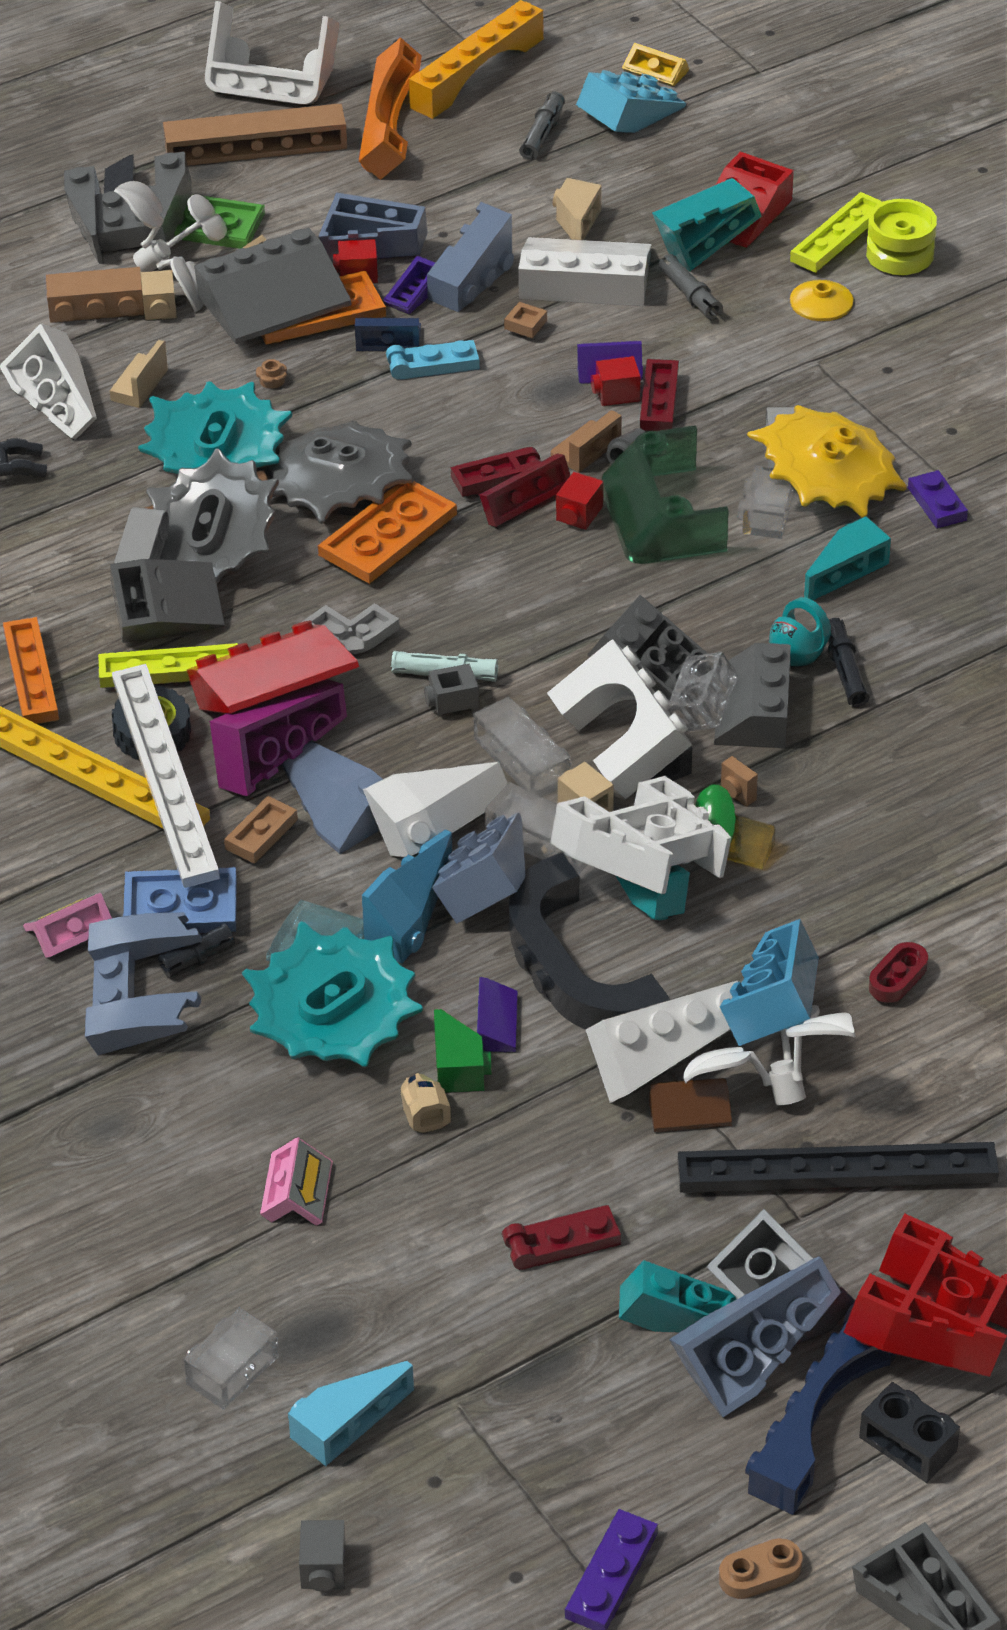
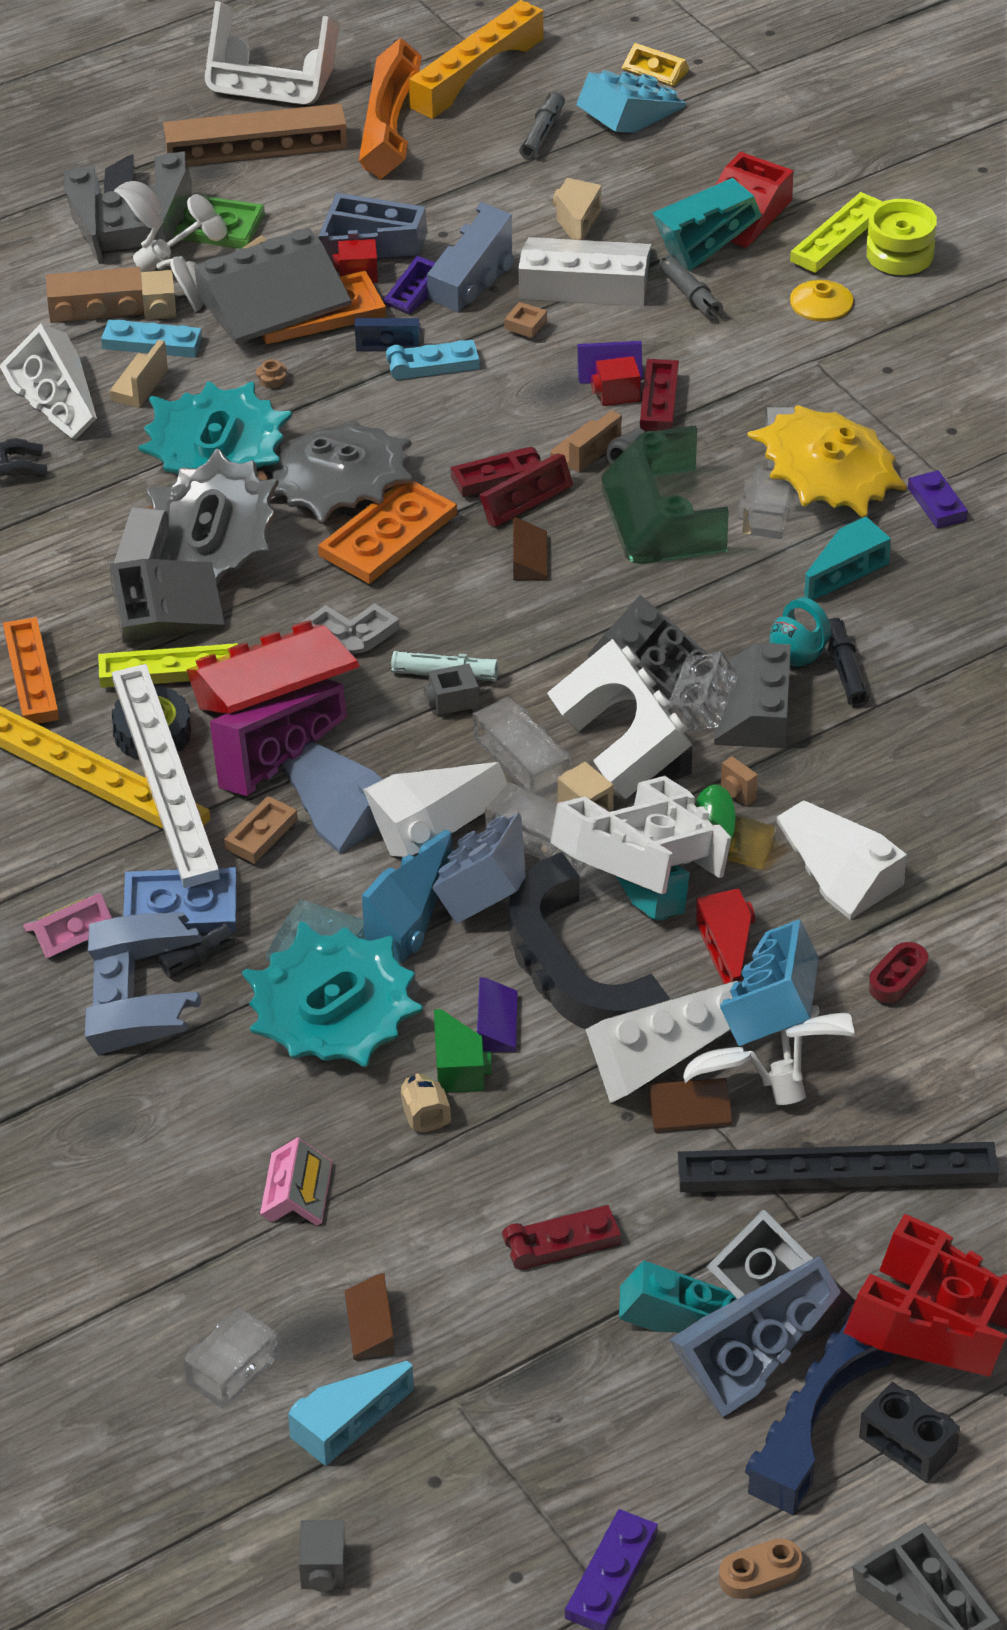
red brick [556,471,604,530] -> none
none -> medium azure plate [101,319,202,358]
none -> reddish brown slope [345,1273,395,1360]
none -> reddish brown slope [513,518,547,580]
none -> red slope [696,888,755,984]
none -> white wedge [777,800,907,920]

